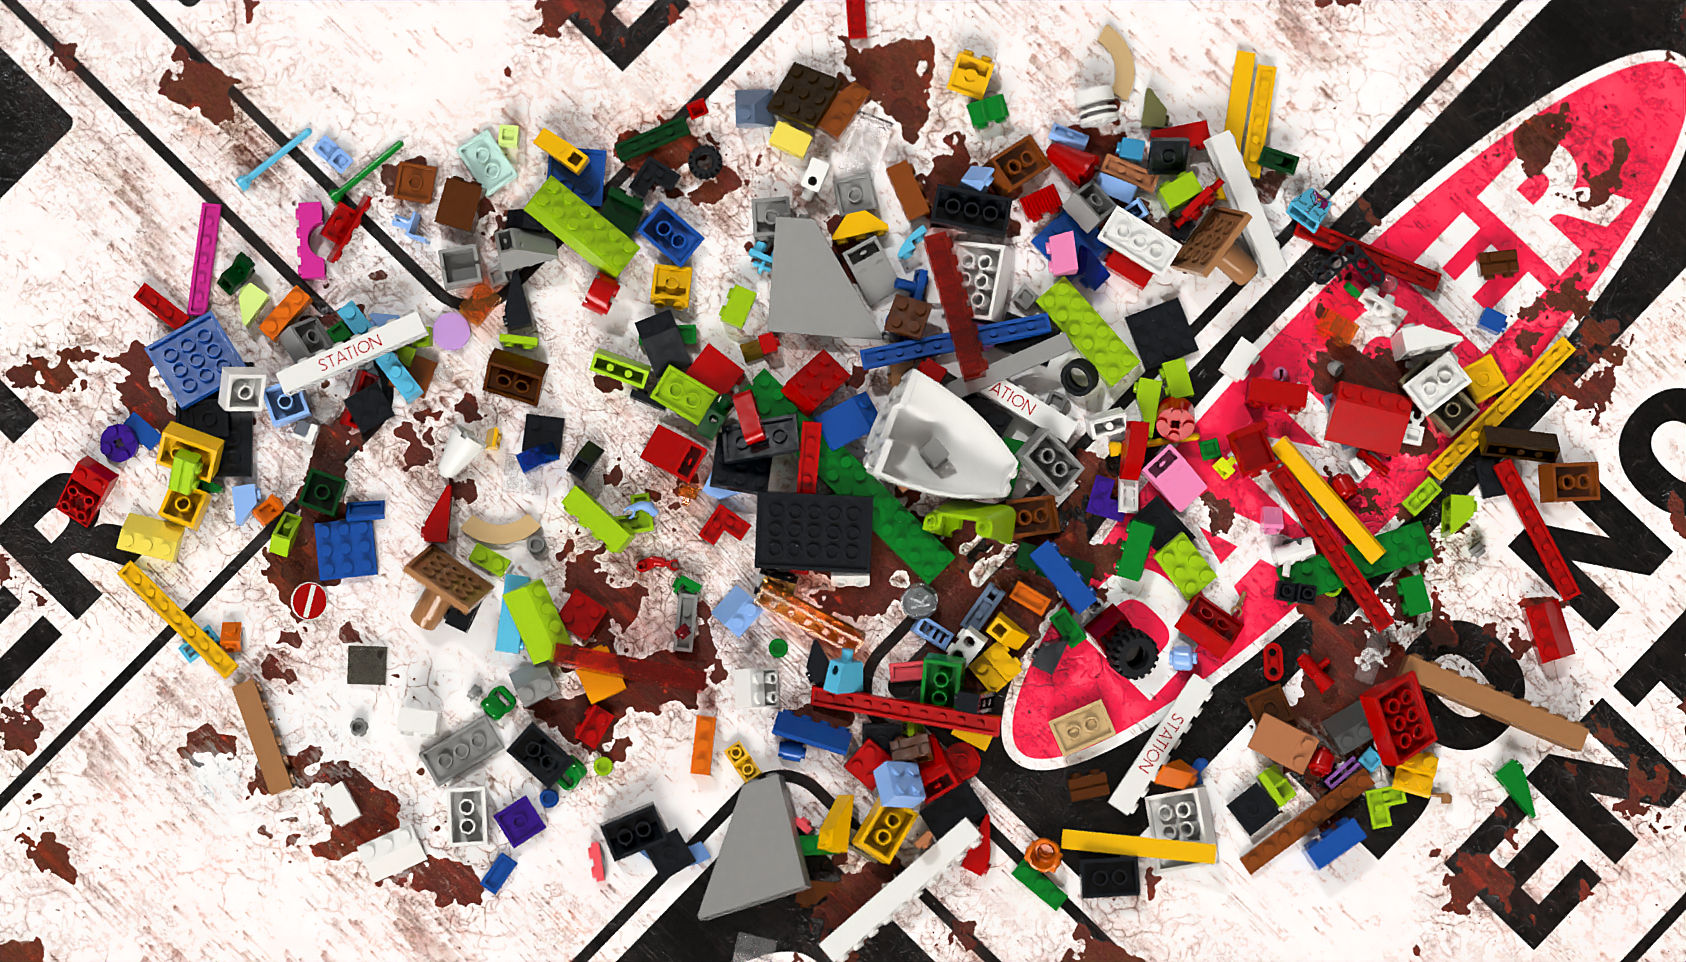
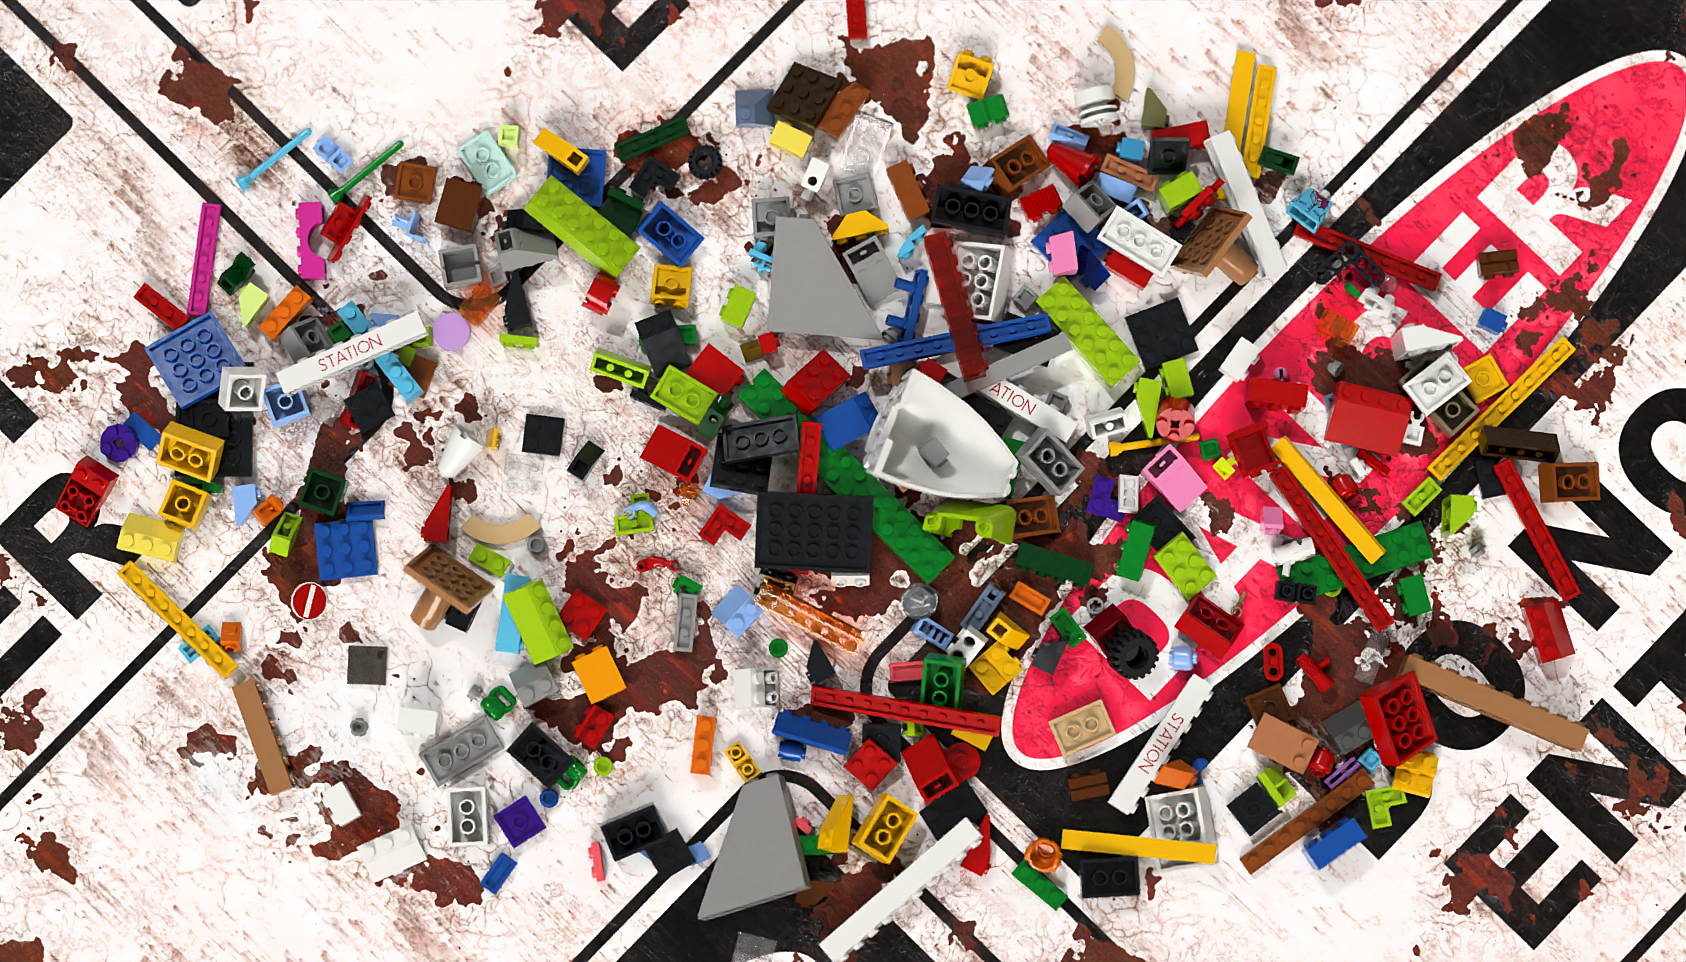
lime brick [168,448,203,495] -> none
white panel [290,420,321,446] -> none
reddish brown slope [482,348,549,406] -> none
clear blue slope [516,442,560,475] -> none
clear red brick [549,642,707,694] -> none
lime brick [561,485,636,554] -> none
dark red plate [674,623,691,640] -> none
red slope [686,98,709,120] -> none
red beam [732,389,766,445] -> none
medium azure torso [823,648,863,694] -> none
light blue brick [873,761,926,808] -> none
reddish brown plate [884,293,933,341] -> none
reddish brown brick [889,732,934,764] -> none
nougat plate [913,830,934,849] -> none
black brick [954,688,996,714] -> none
blue brick [1029,540,1098,615] -> none
black tyre [1060,358,1099,397] -> none
red slope [1119,421,1150,481] -> none
medium nougat hand [1431,791,1452,804] -> none
green slope [1492,759,1536,819] -> none

